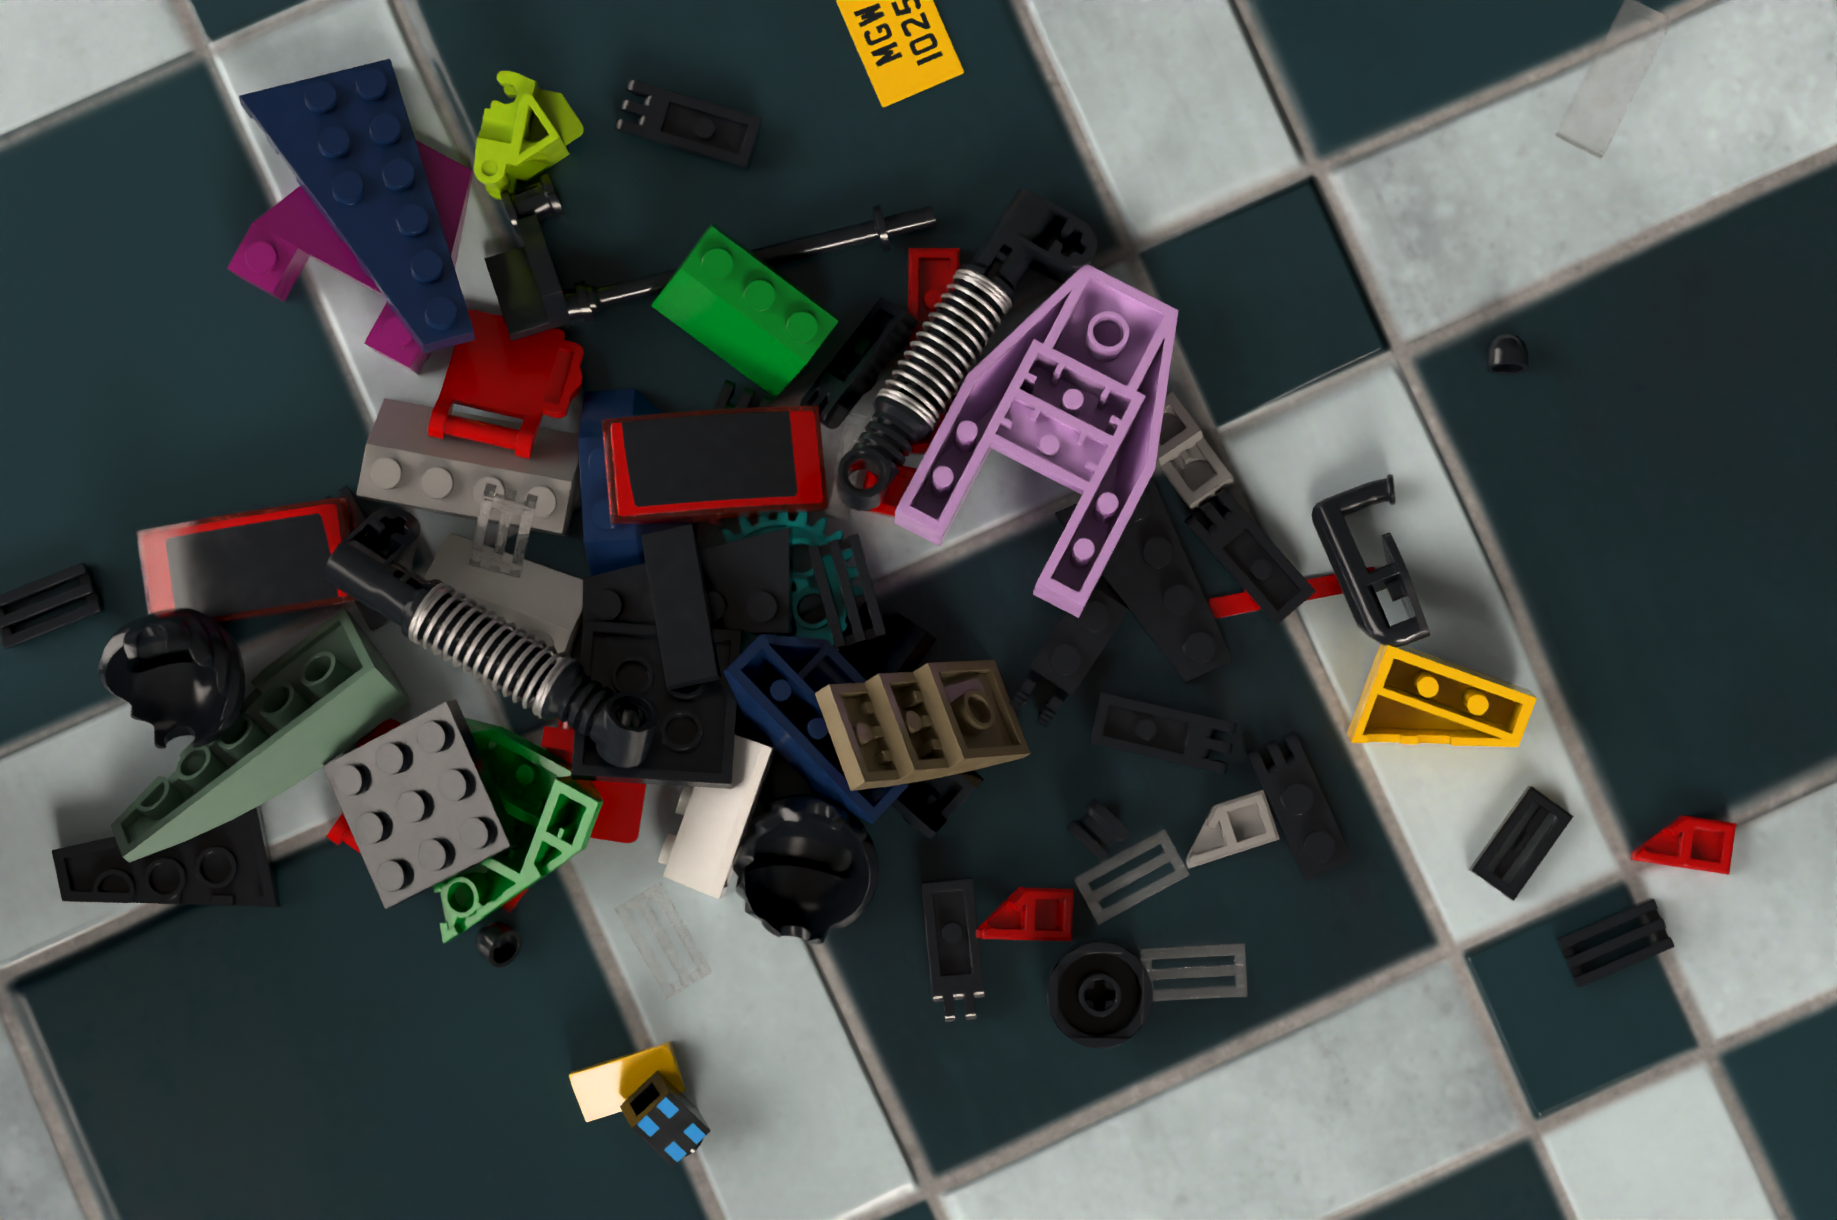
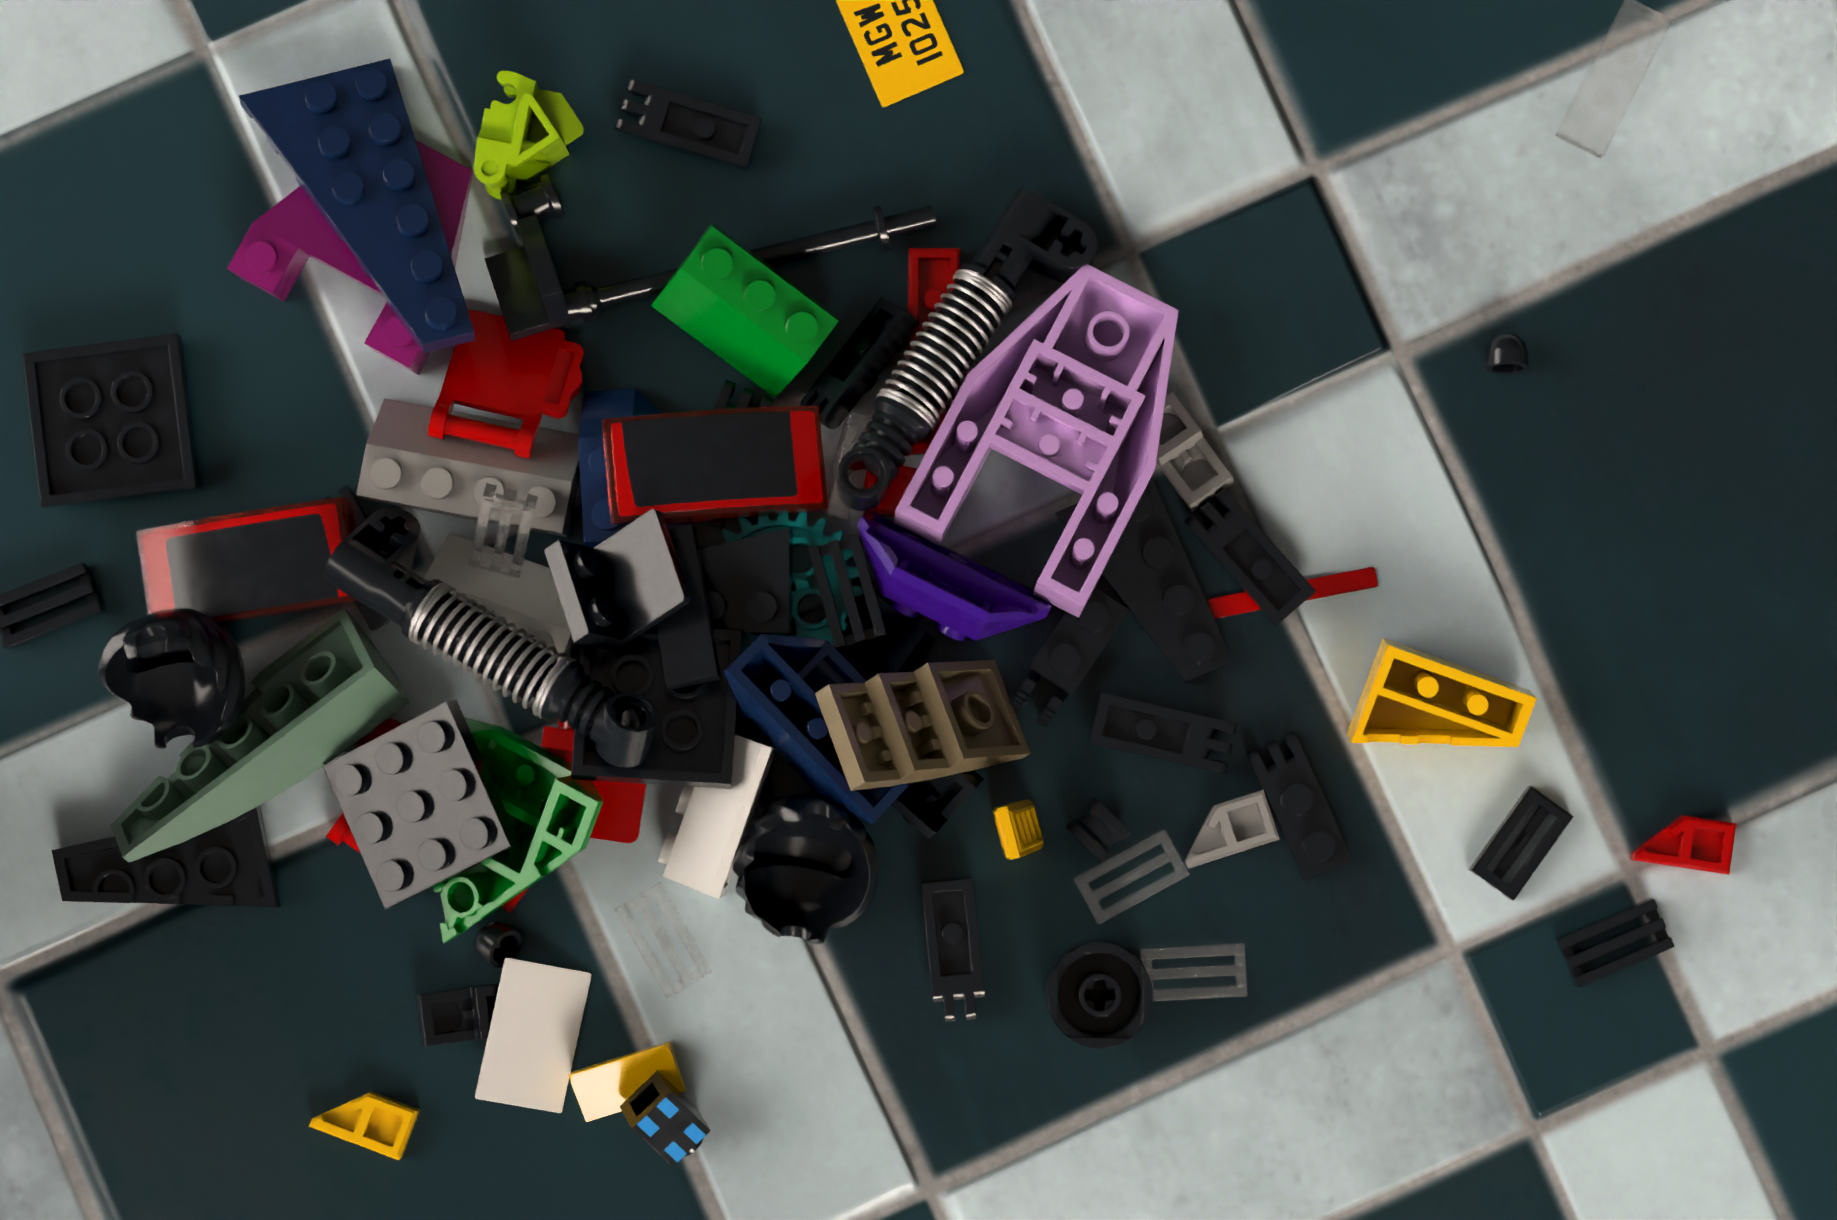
red tile [976,887,1074,941] -> none
black piece [1311,474,1430,647] -> none
none -> black plate [23,333,200,509]
none -> yellow tile [309,1091,420,1160]
none -> black slope [415,983,499,1047]
none -> white sticker [475,958,592,1113]
none -> black bracket [544,509,691,651]
none -> dark purple wedge [857,510,1051,641]
none -> yellow slope [992,799,1044,860]

